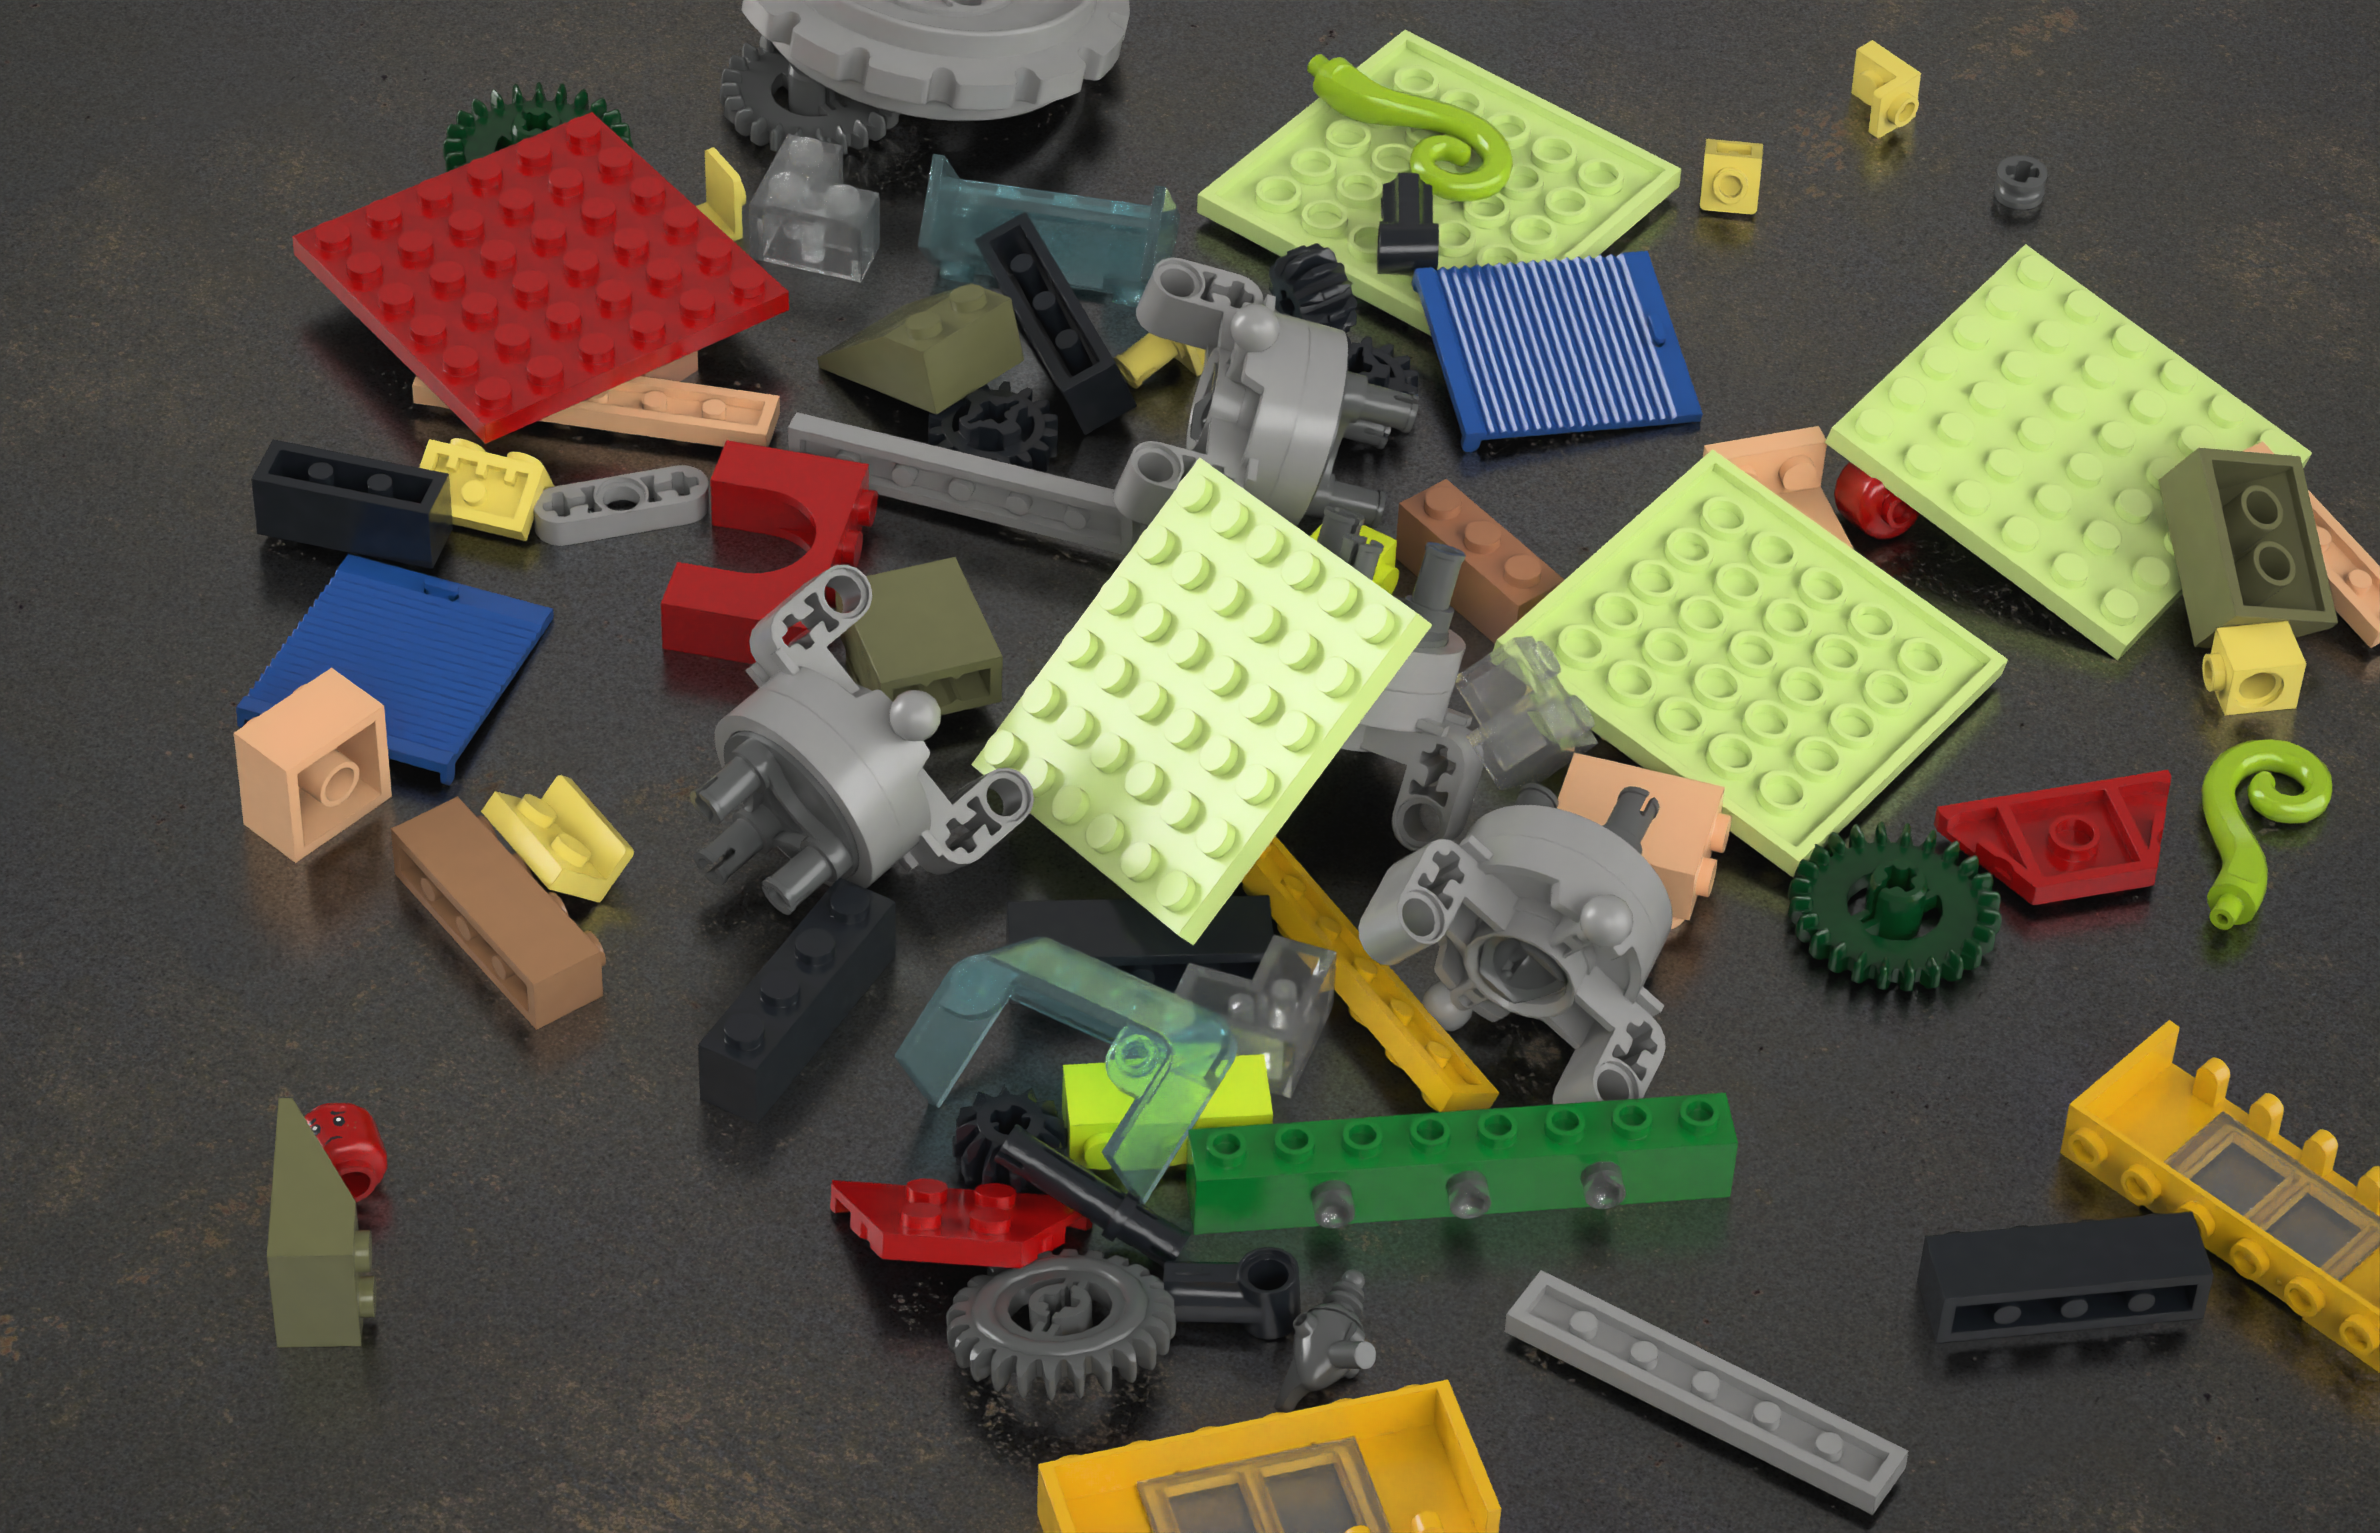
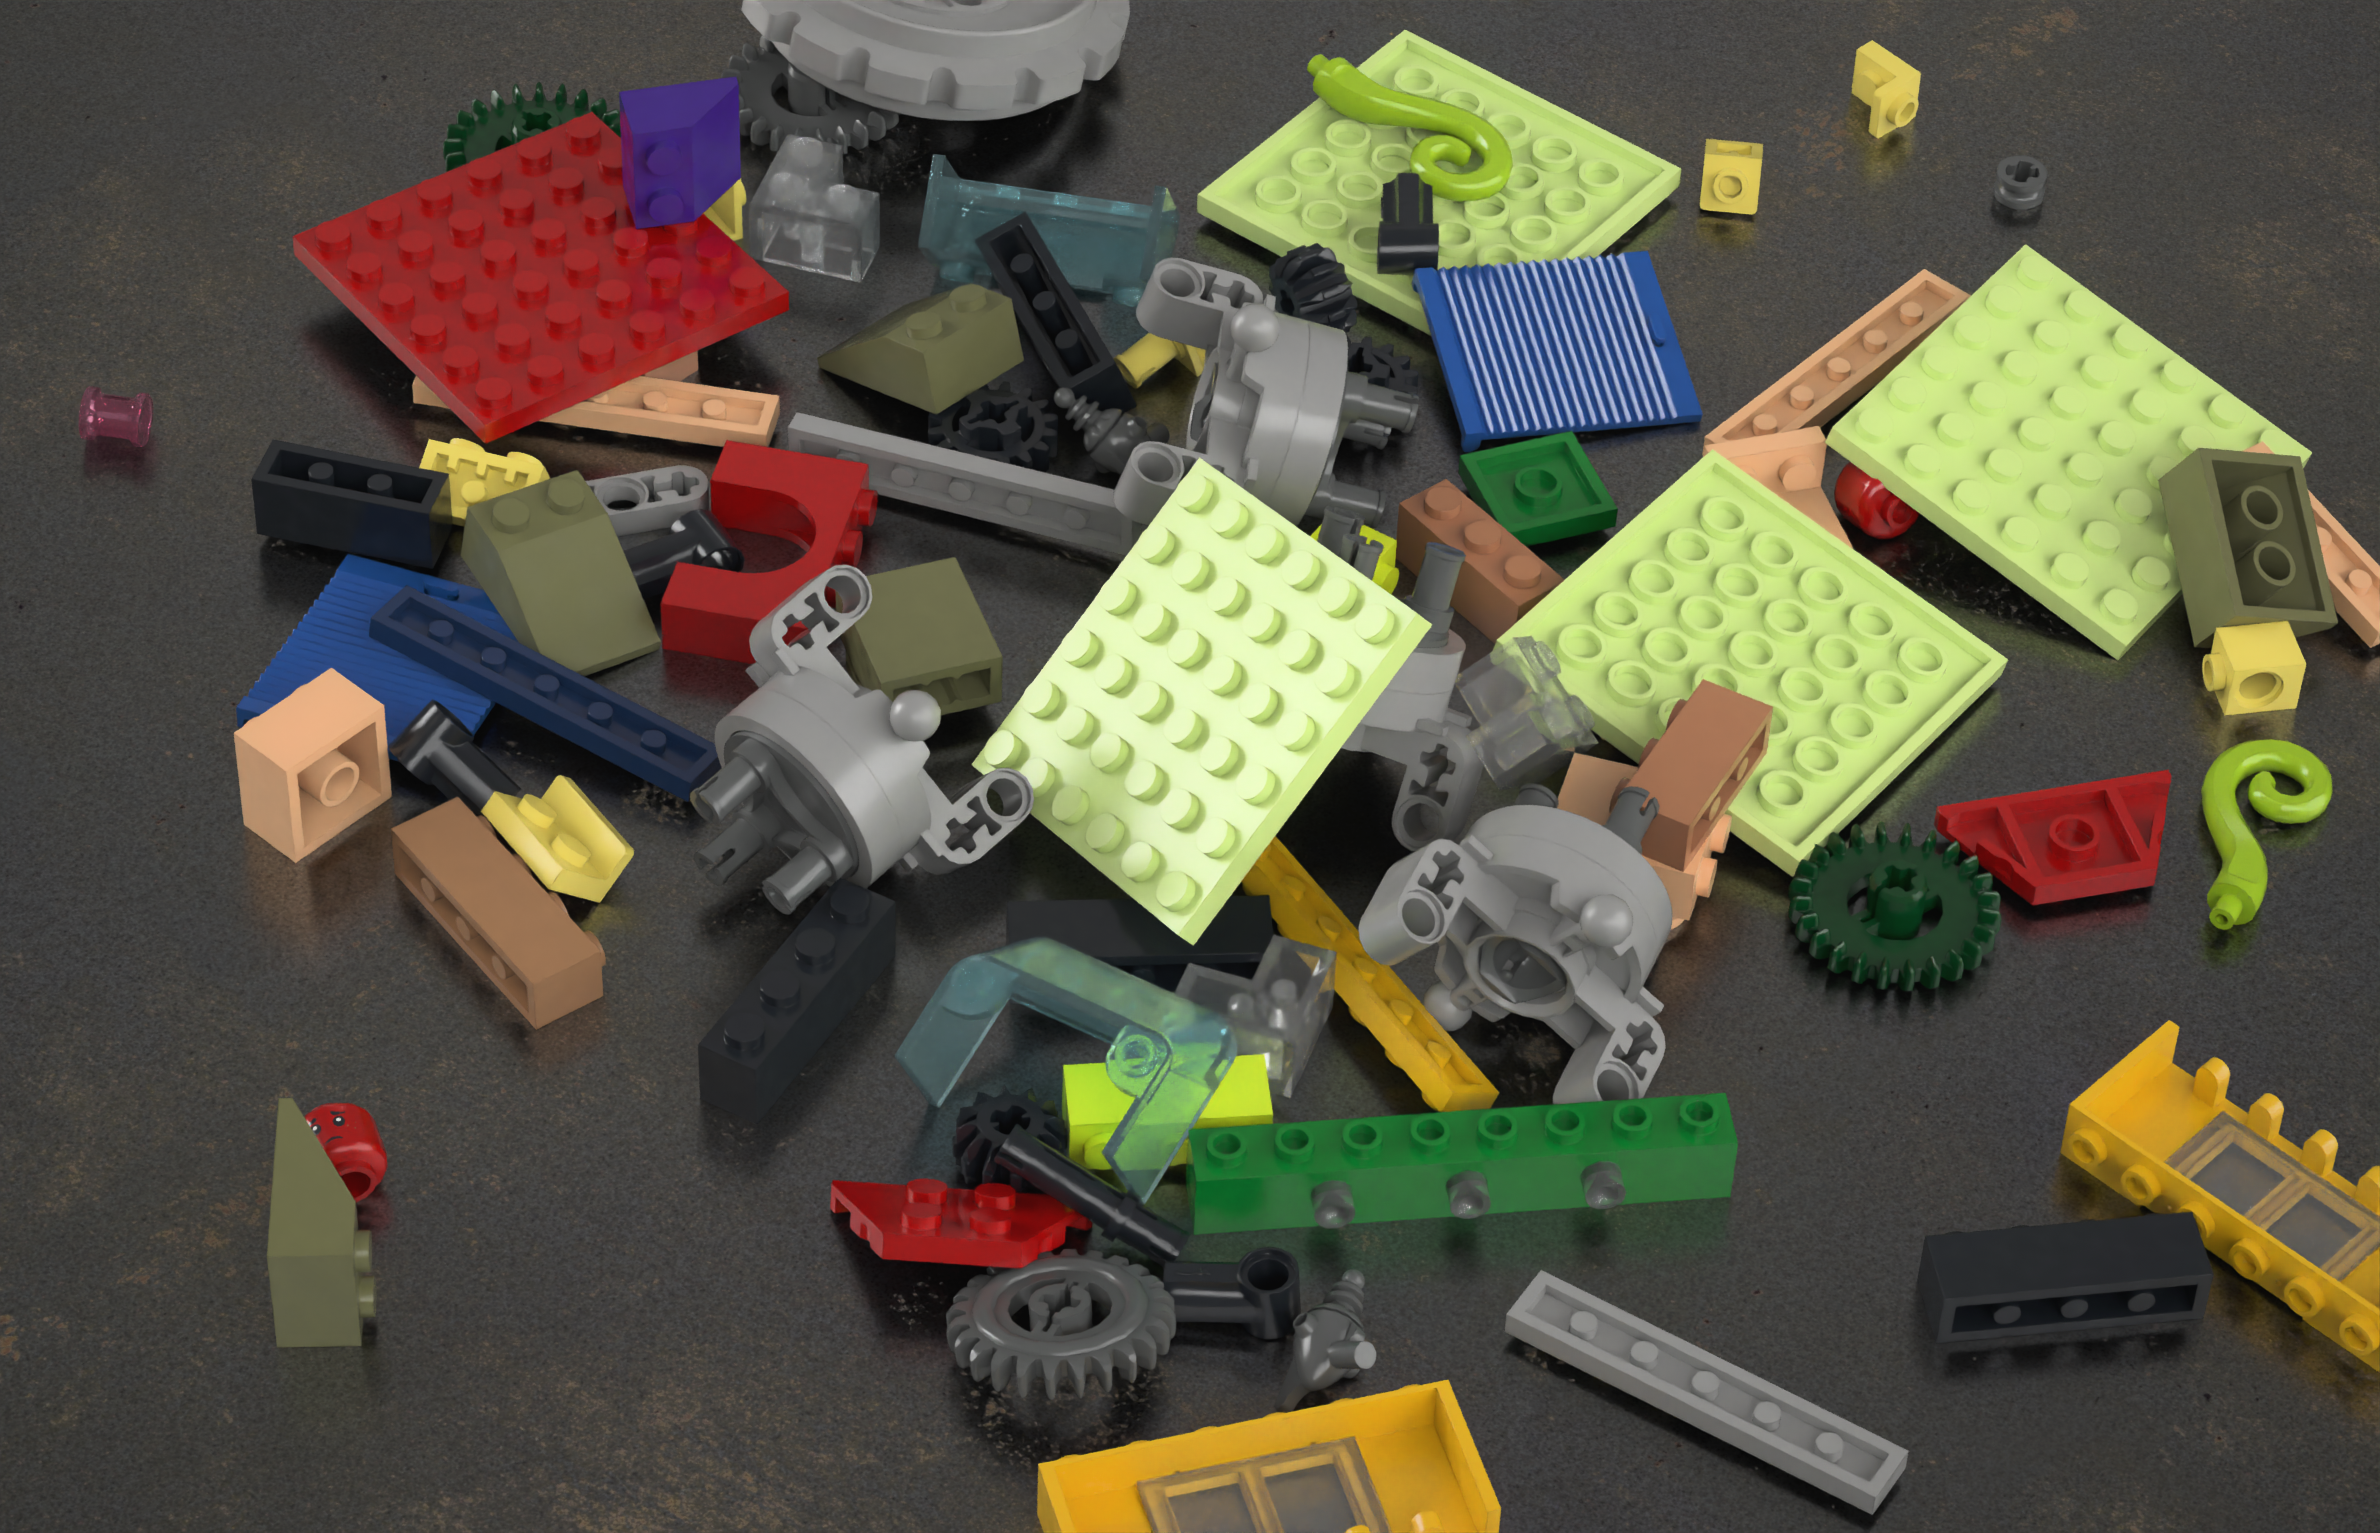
none -> clear pink bush [79,386,153,447]
none -> dark blue plate [369,585,722,802]
none -> black piece [388,699,521,822]
none -> olive slope [461,470,661,676]
none -> dark purple slope [619,77,741,229]
none -> black piece [623,509,744,600]
none -> dark grey piece [1054,387,1170,475]
none -> green plate [1458,431,1618,547]
none -> nougat brick [1609,679,1773,872]
none -> light nougat plate [1702,269,1971,455]

